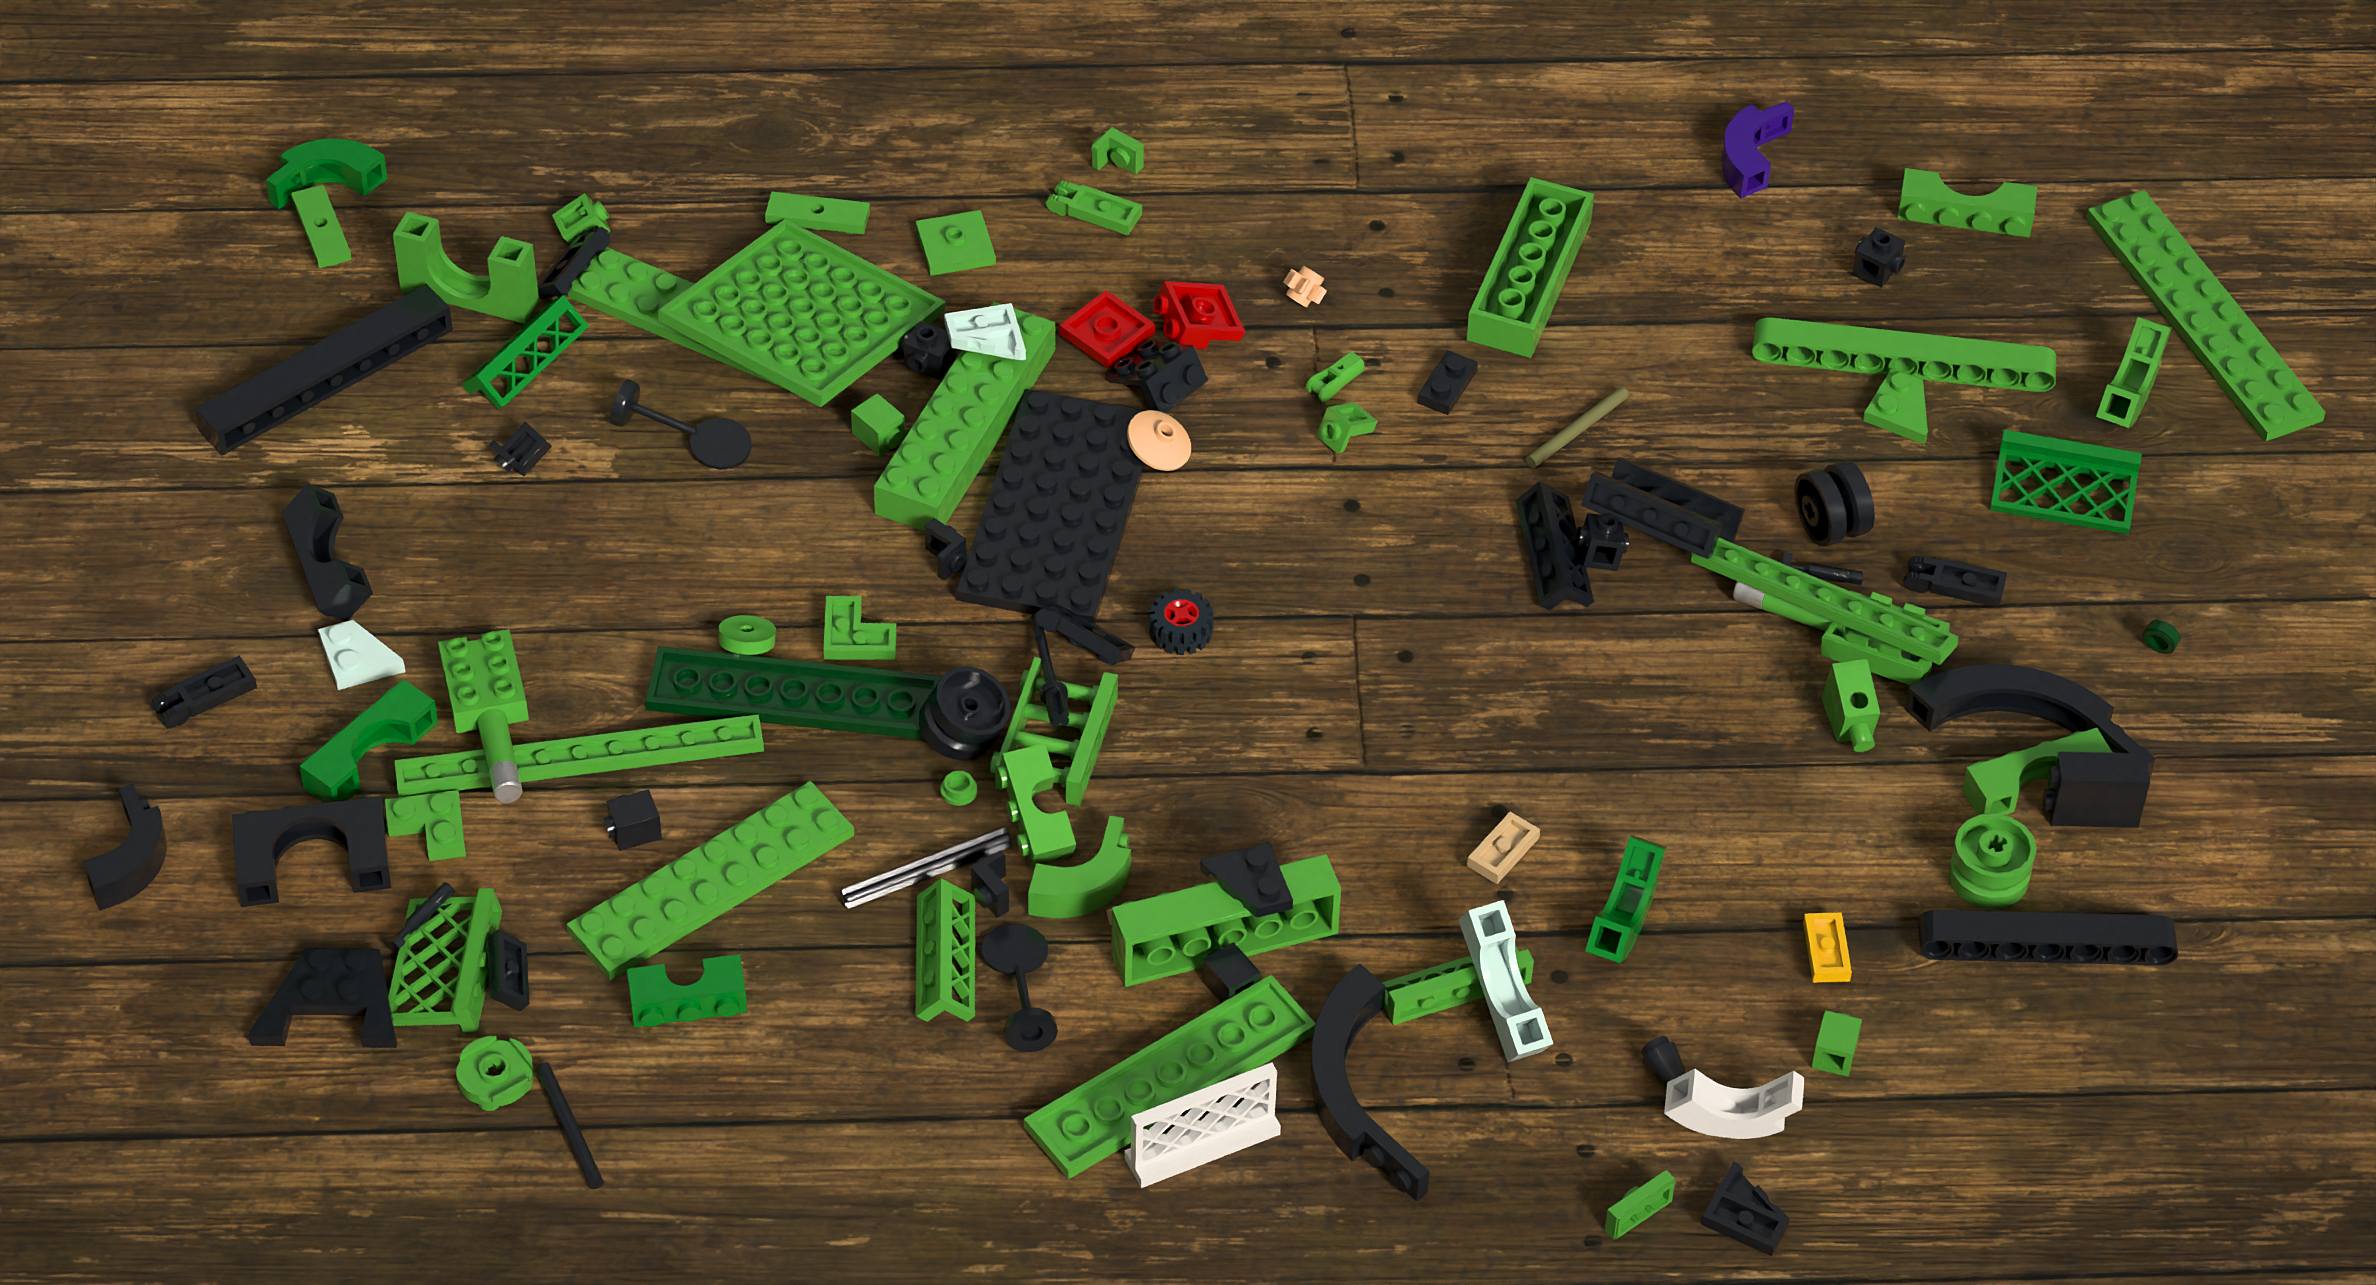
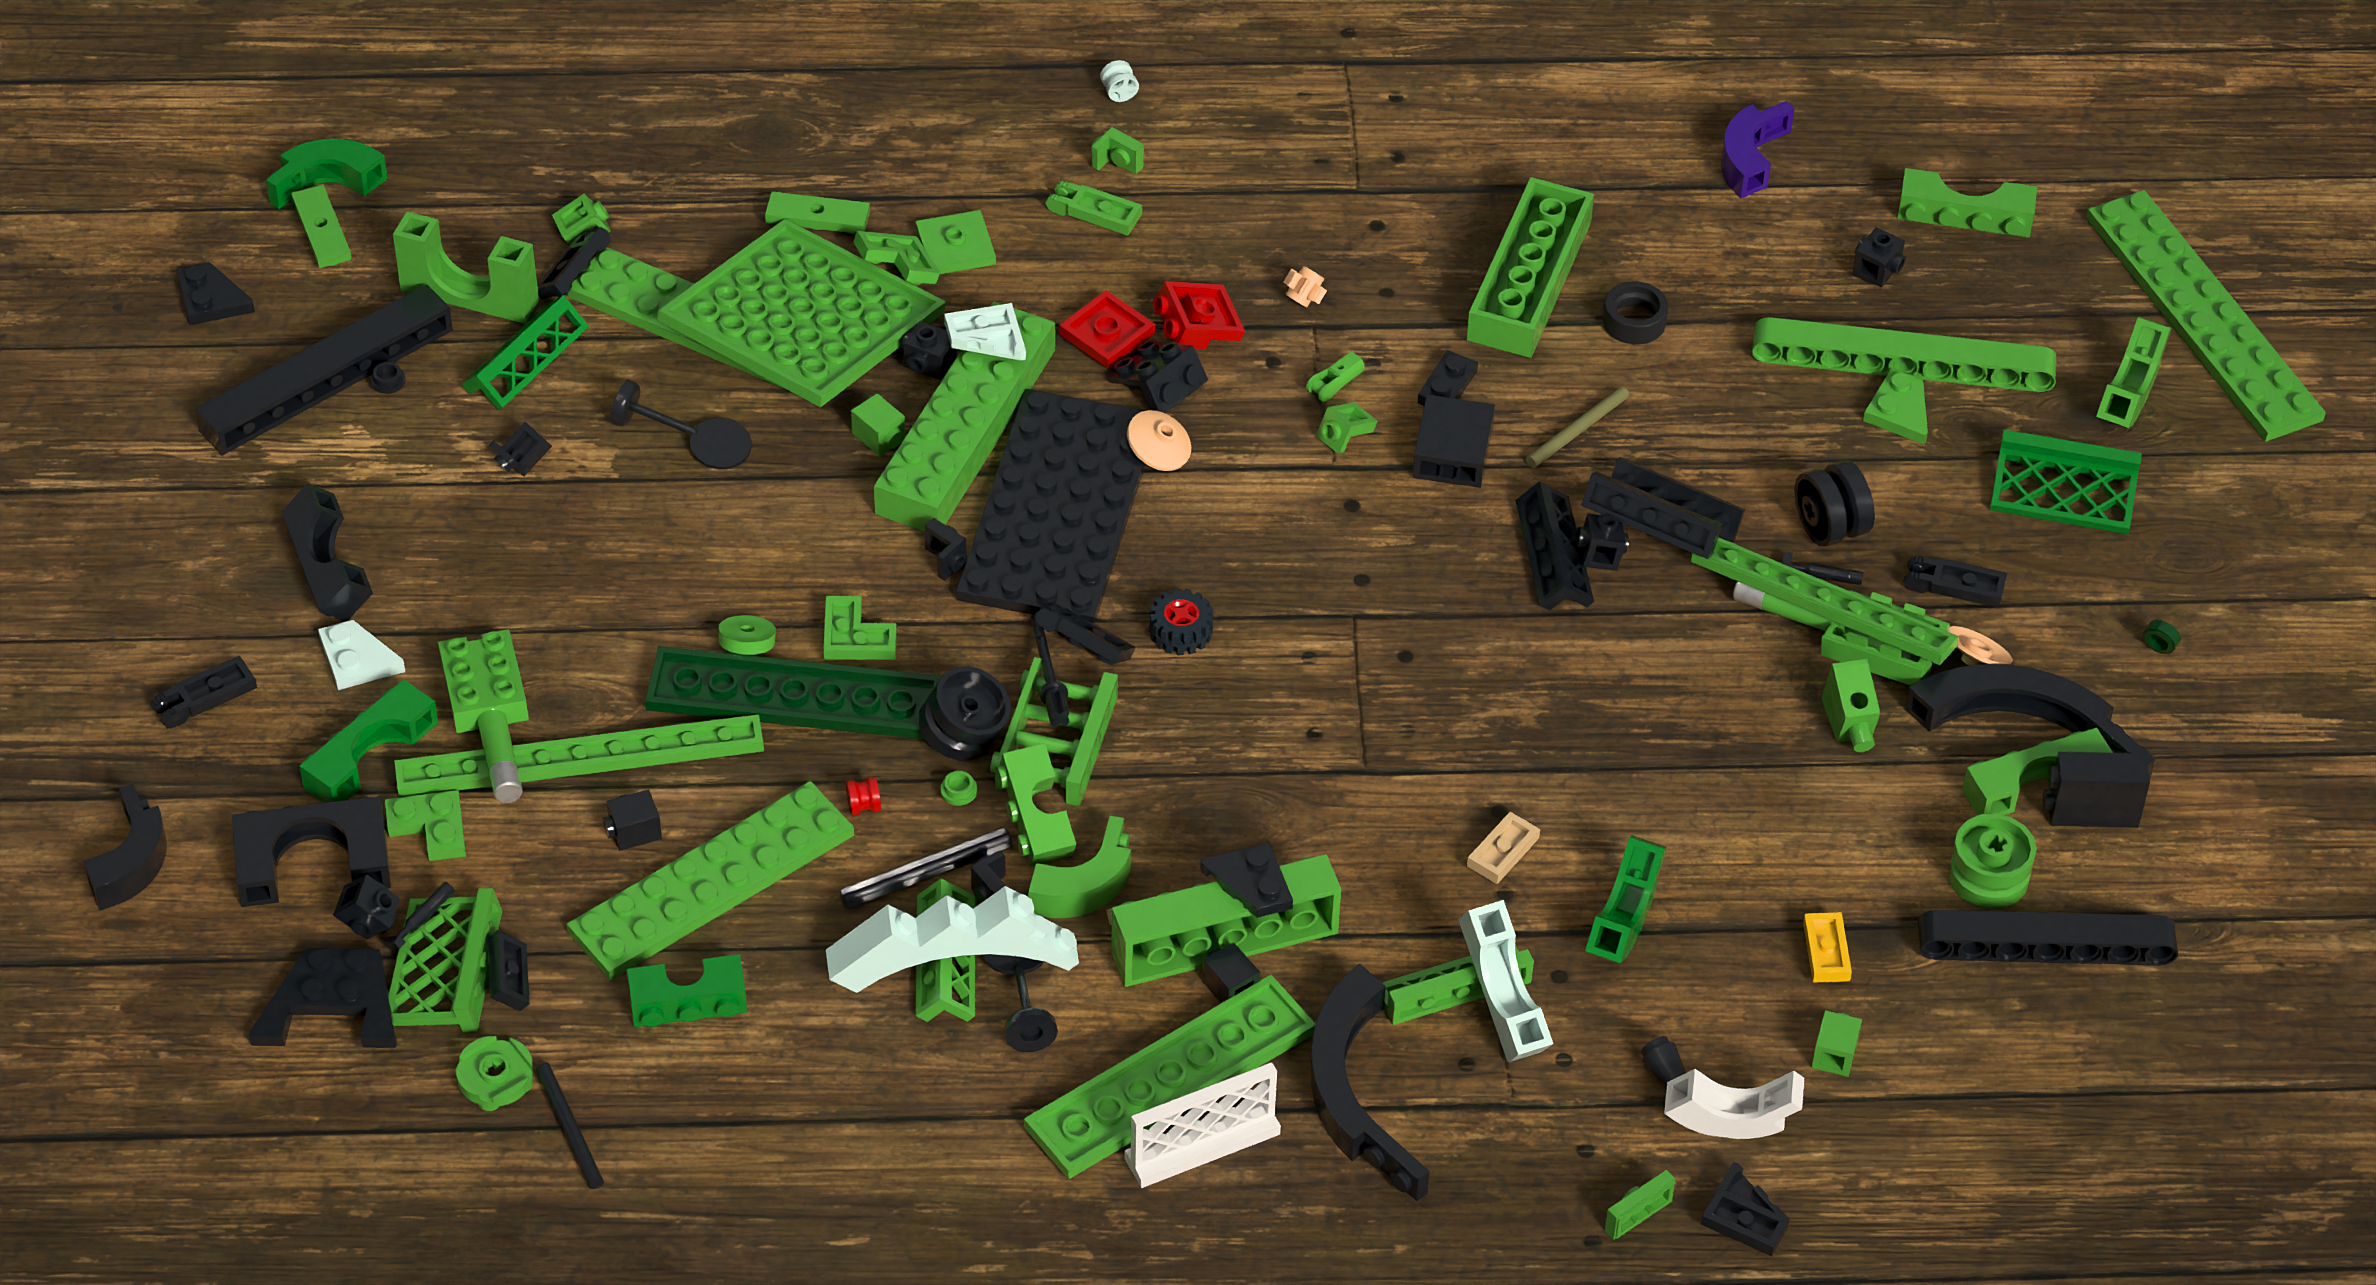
none -> black wing [176,262,255,325]
none -> black brick [333,874,400,939]
none -> black plate [370,362,405,394]
none -> light aqua arch [826,886,1079,993]
none -> red wheel [845,776,881,816]
none -> bright green plate [853,231,940,285]
none -> light aqua wheel [1100,60,1139,102]
none -> black brick [1413,395,1495,488]
none -> black tyre [1602,281,1669,345]
none -> light nougat dish [1948,626,2013,666]

